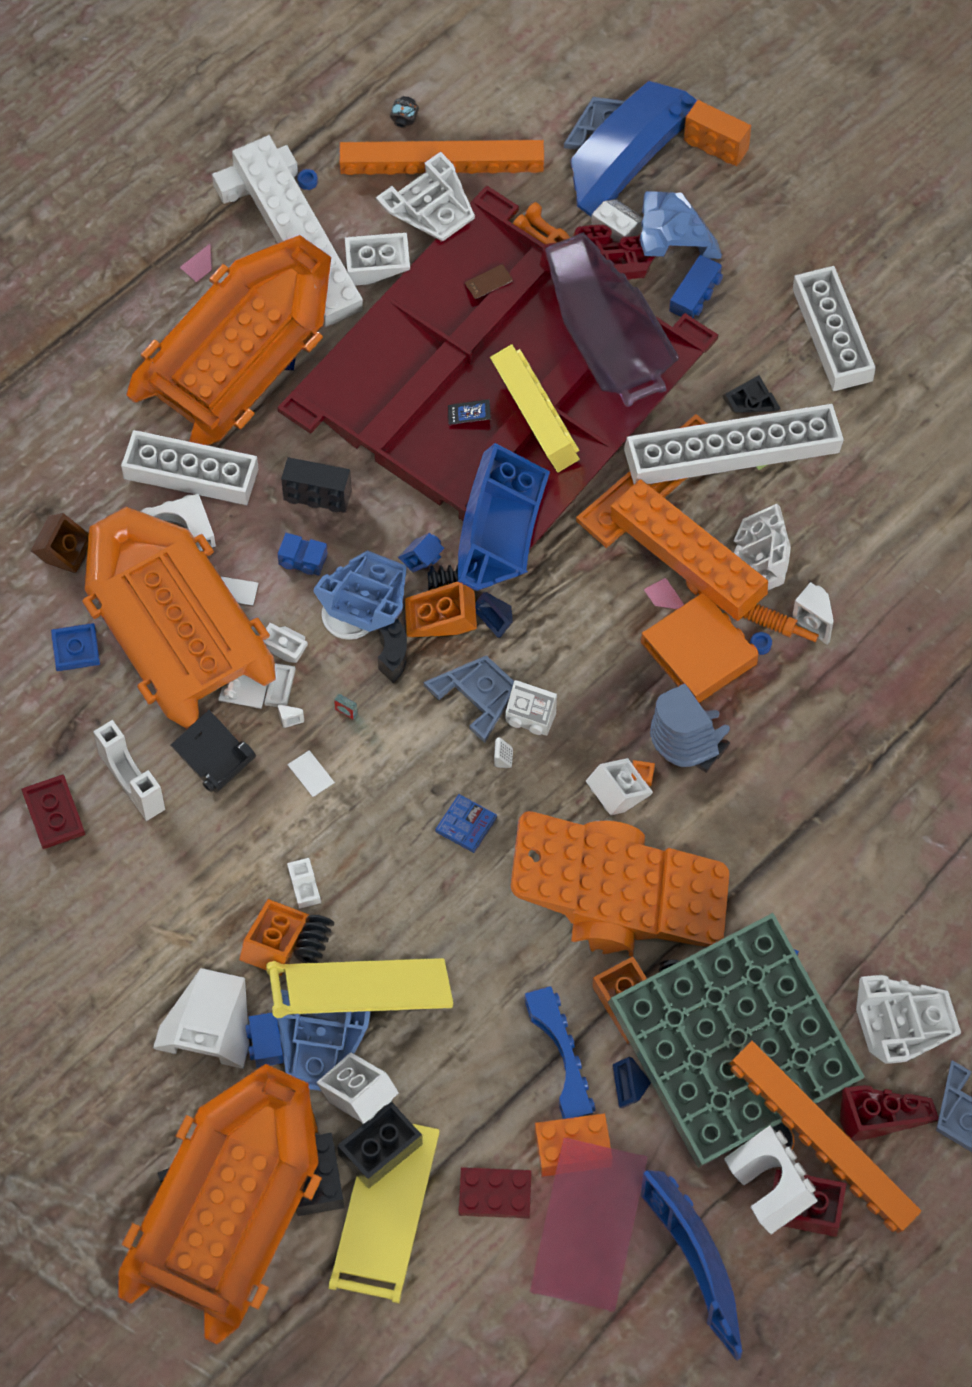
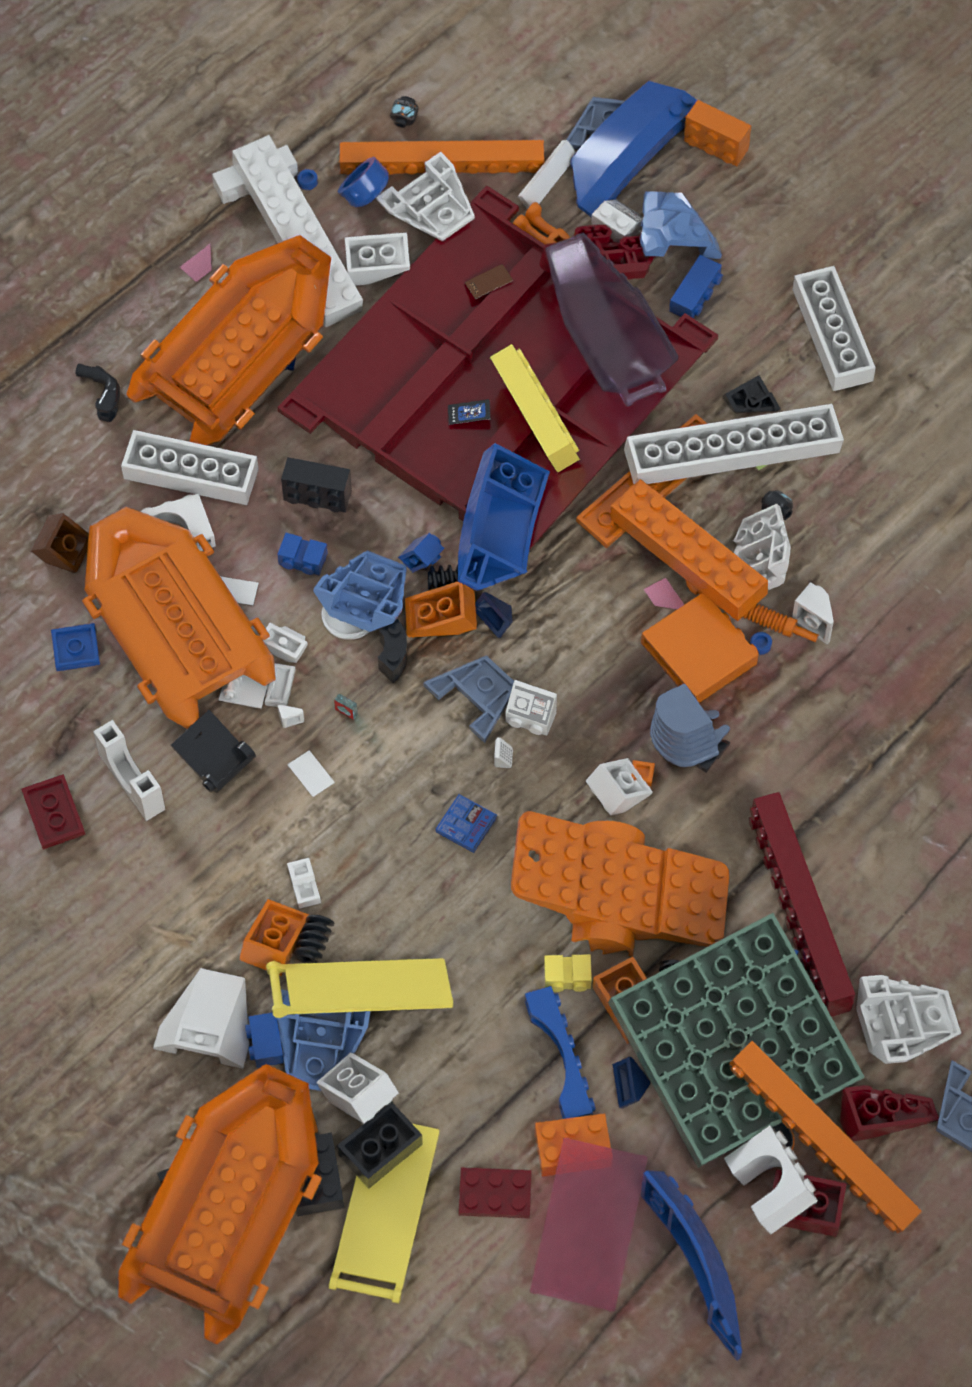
none -> black piece [75,363,120,422]
none -> blue piece [338,157,389,208]
none -> white tile [518,140,576,209]
none -> light yellow brick [544,954,592,992]
none -> dark red brick [748,792,856,1017]
none -> black head [761,490,793,520]

